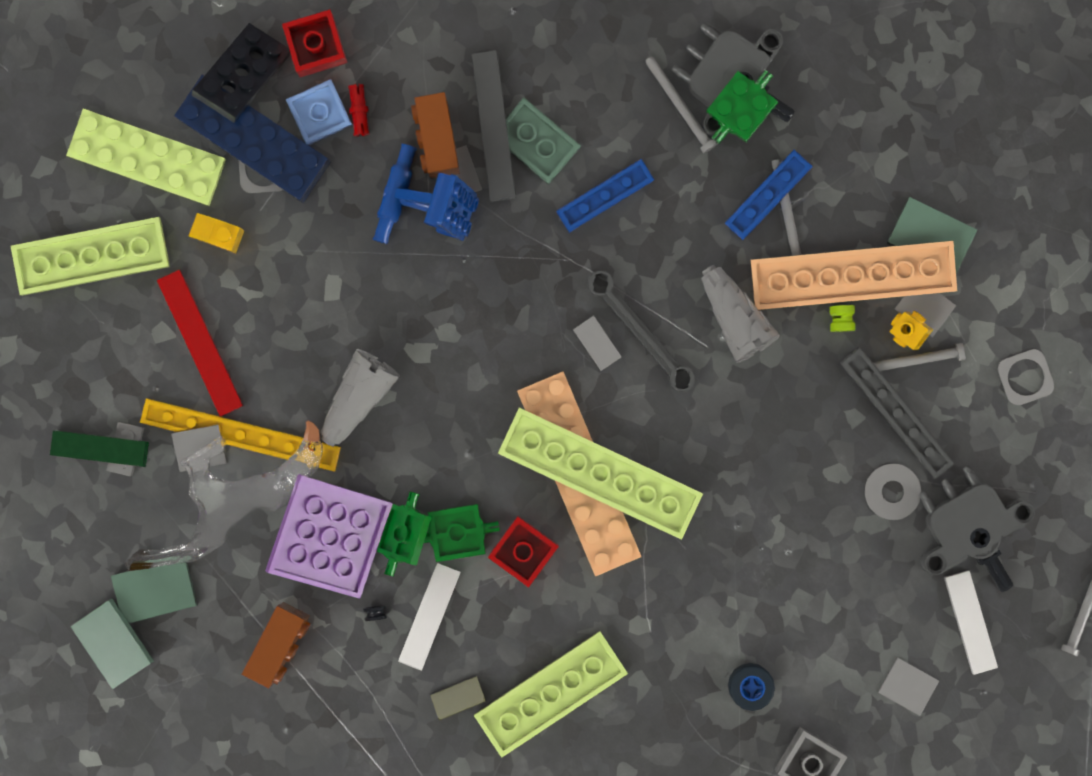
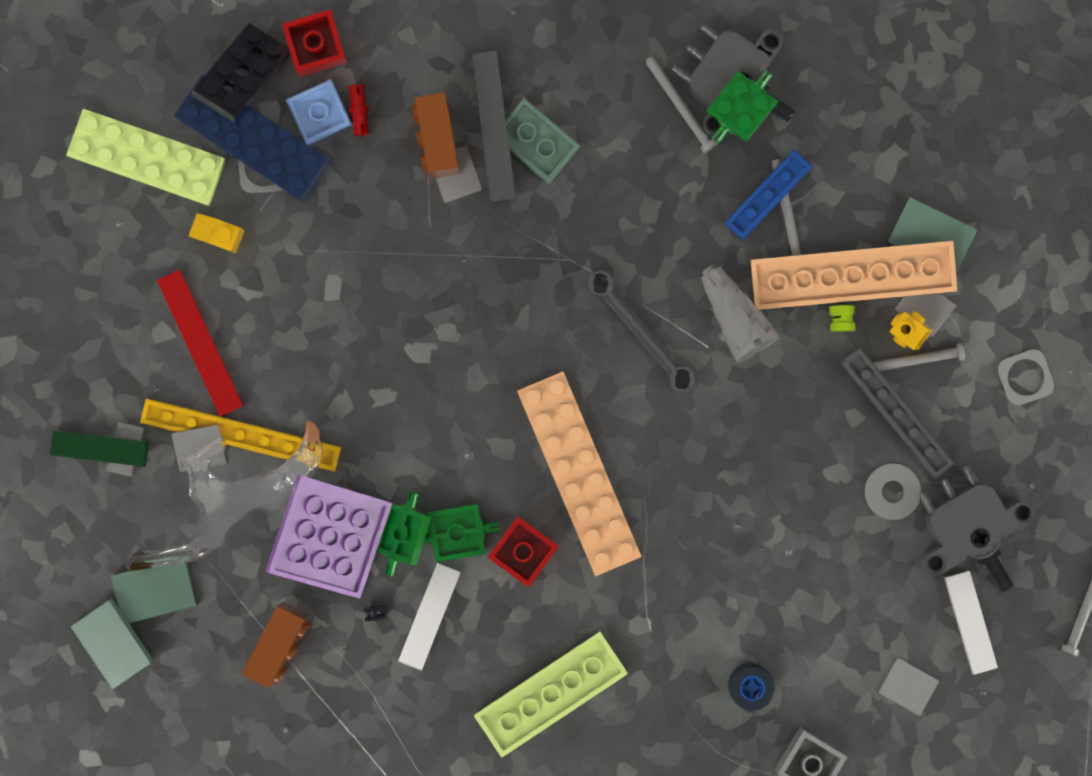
yellowish green plate [11,217,170,296] -> none
light grey cone [320,349,400,446] -> none
blue plate [372,144,479,244] -> none
olive slope [430,676,486,720] -> none
yellowish green plate [498,408,703,540] -> none
blue tile [556,159,654,233] -> none
light grey tile [573,316,621,371] -> none

